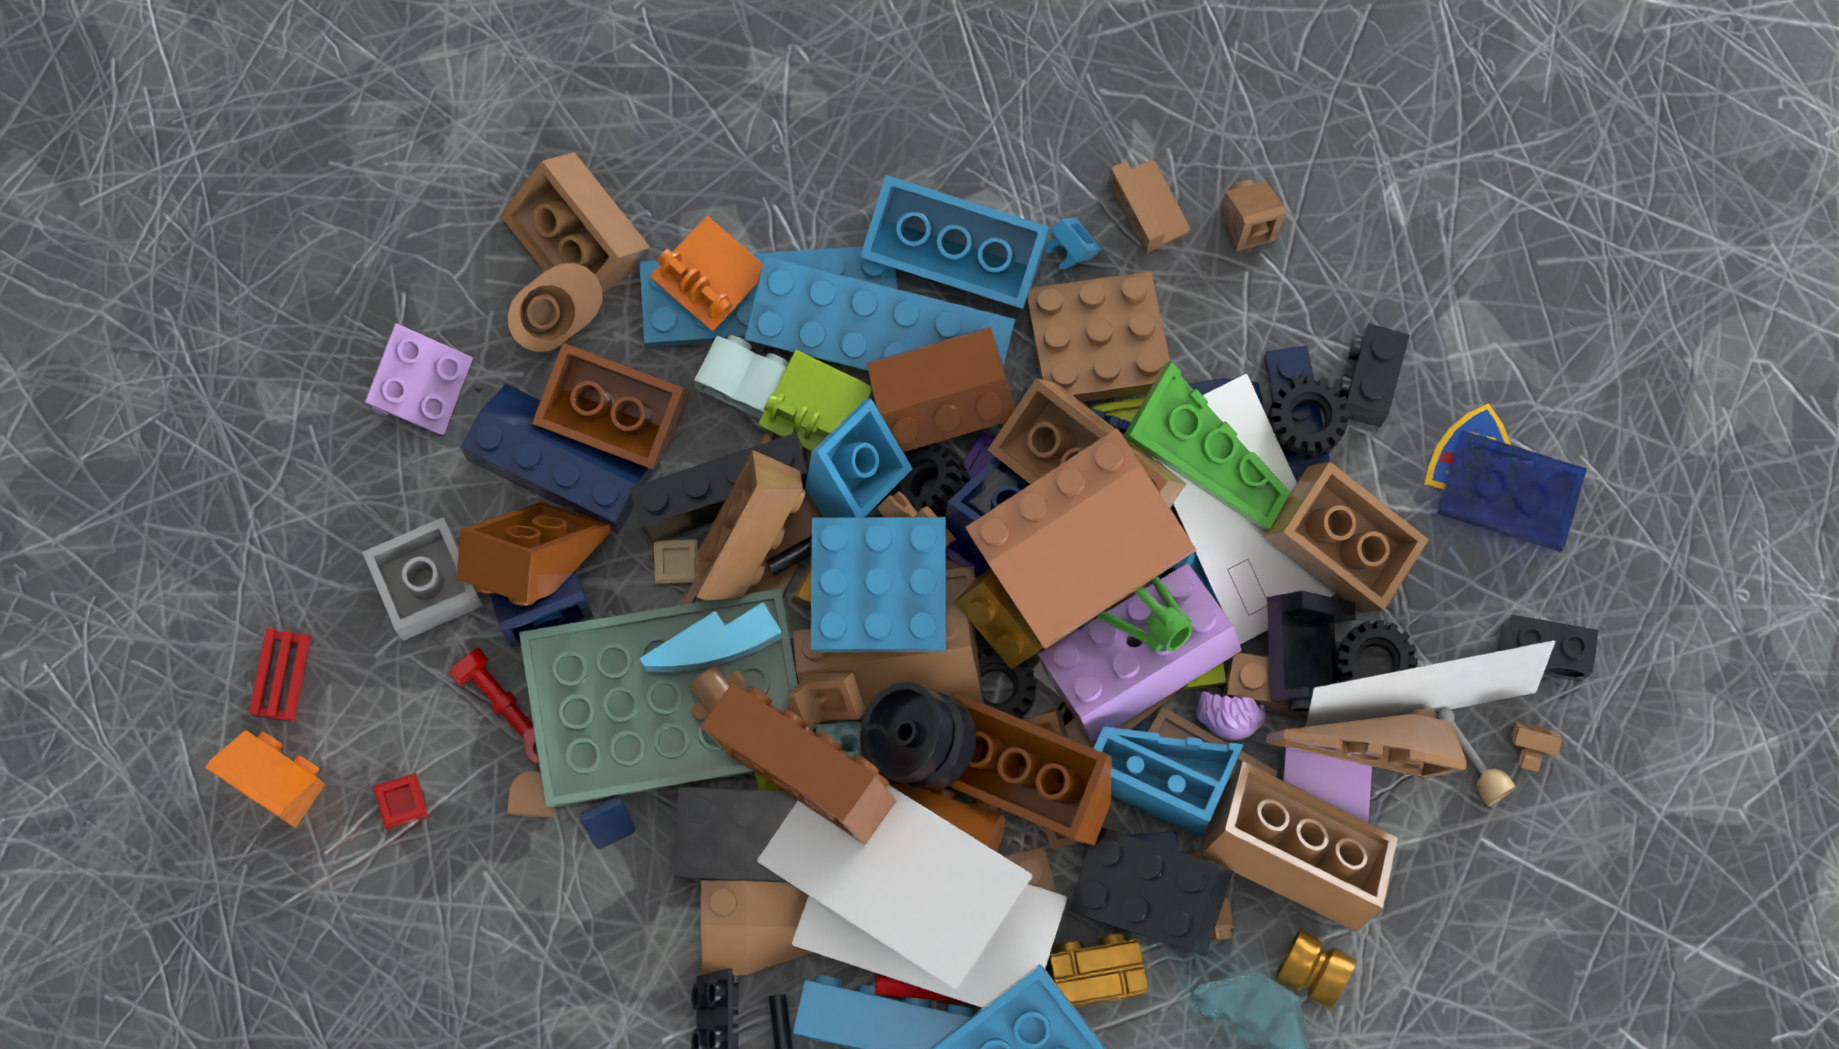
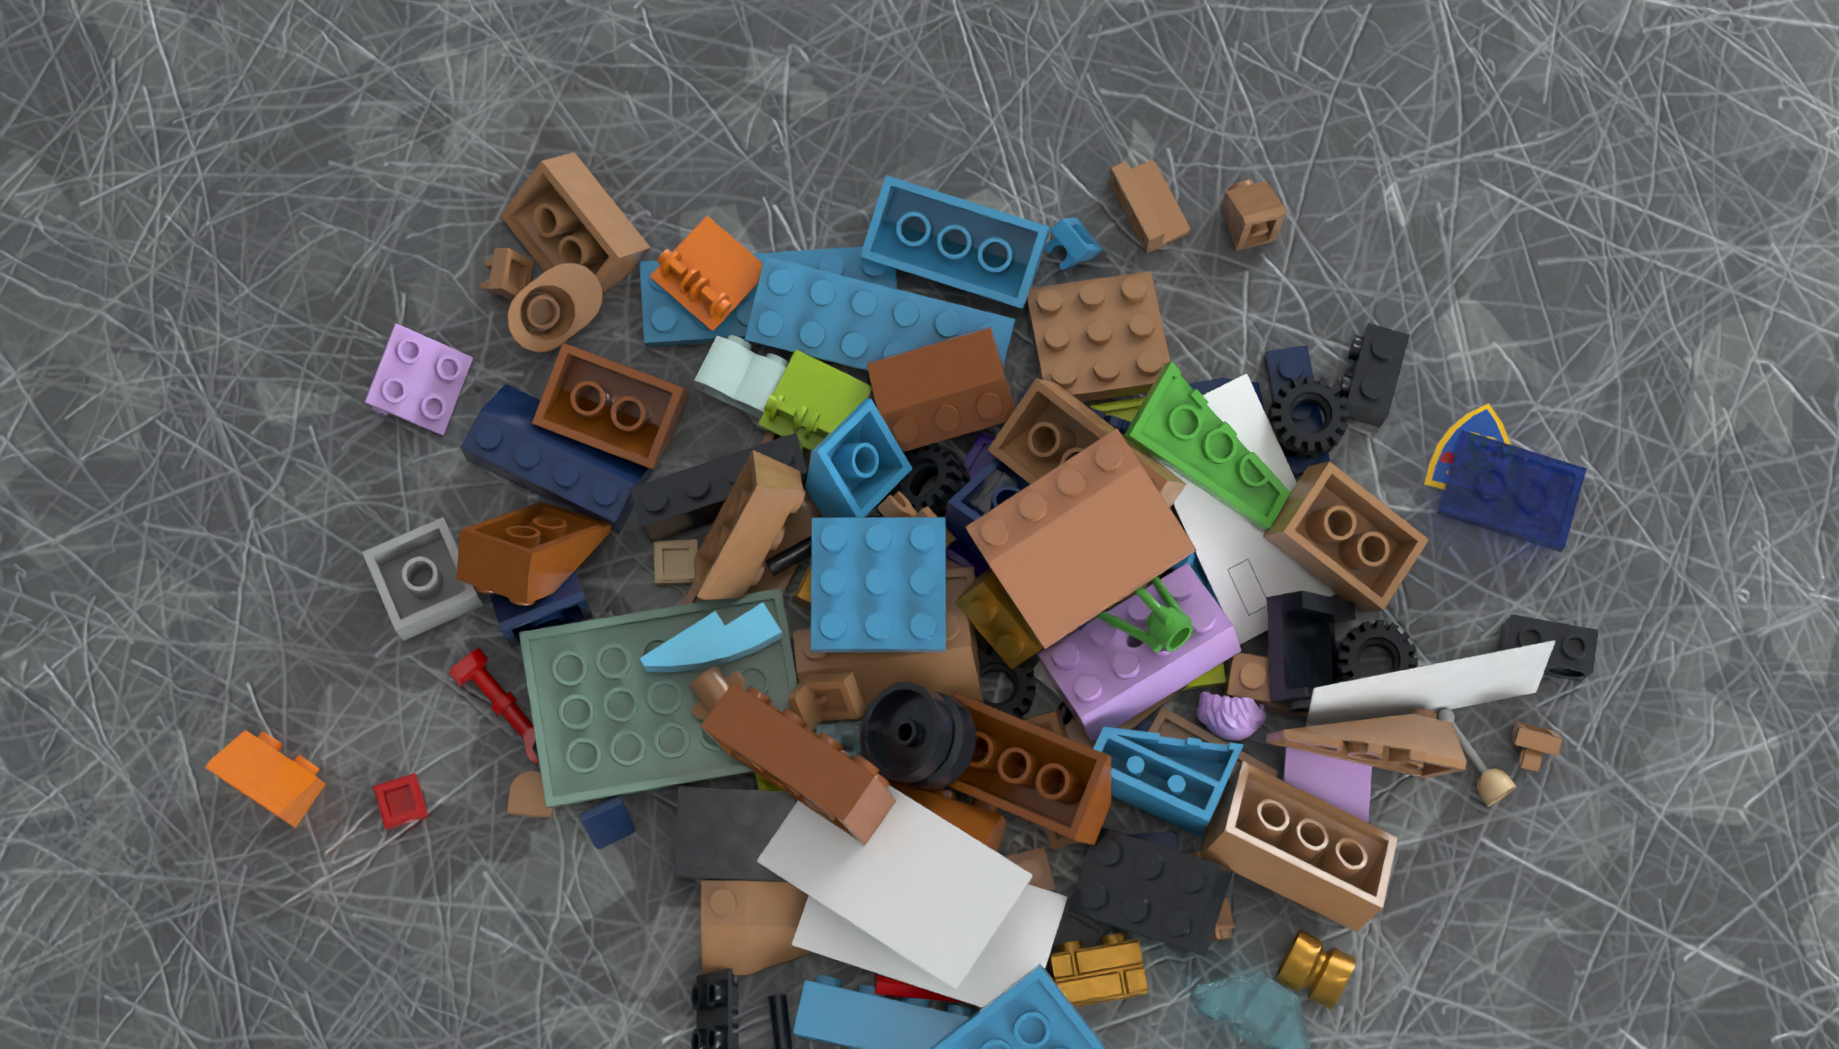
red tile [249,628,312,722] -> none
none -> medium nougat tile [480,248,534,301]

